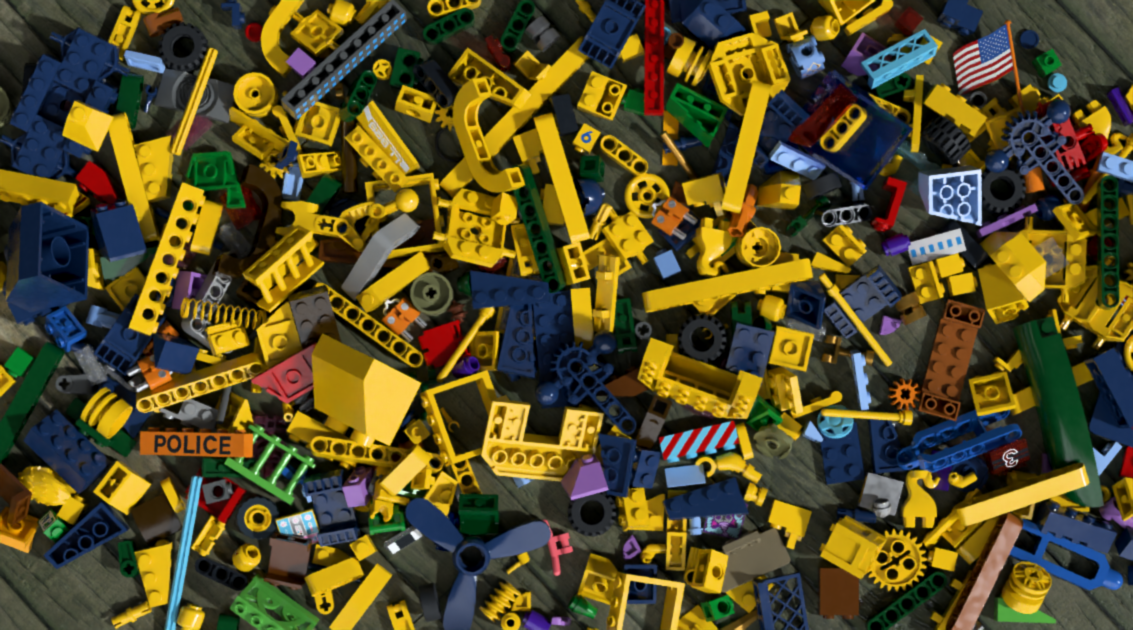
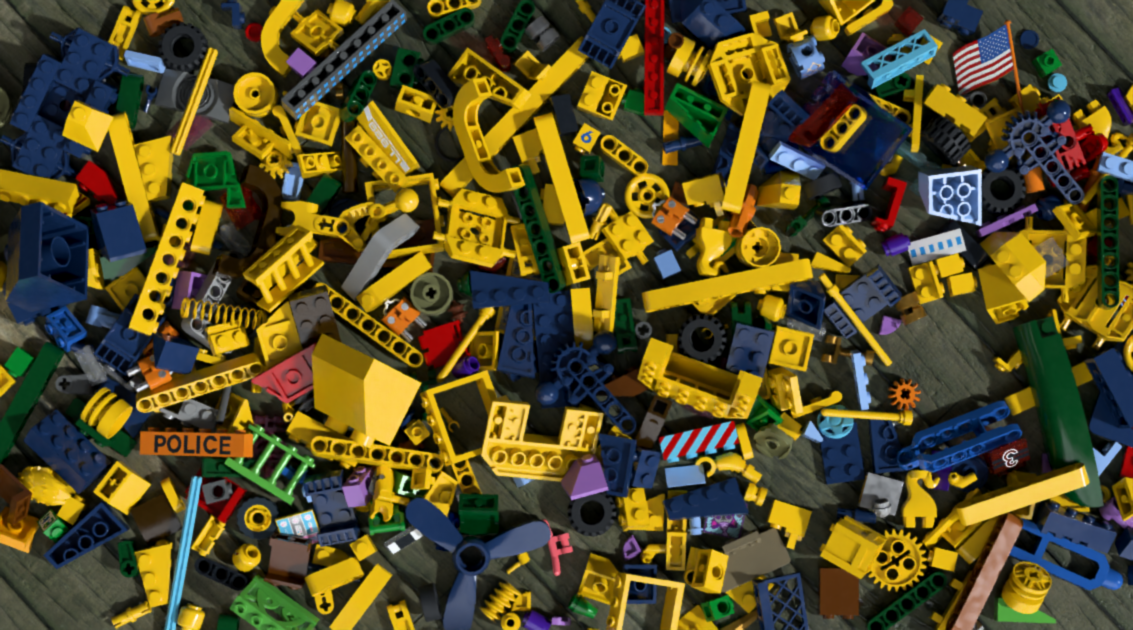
dark blue plate [275,141,298,170] -> none
yellow beam [378,444,431,496] -> none
dark brown piece [429,252,460,274] -> none
yellow brick [490,192,518,226] -> none
pearl gold bar [660,131,698,179] -> none
dark orange slope [918,299,985,421] -> none
yellow plate [968,371,1016,417] -> none

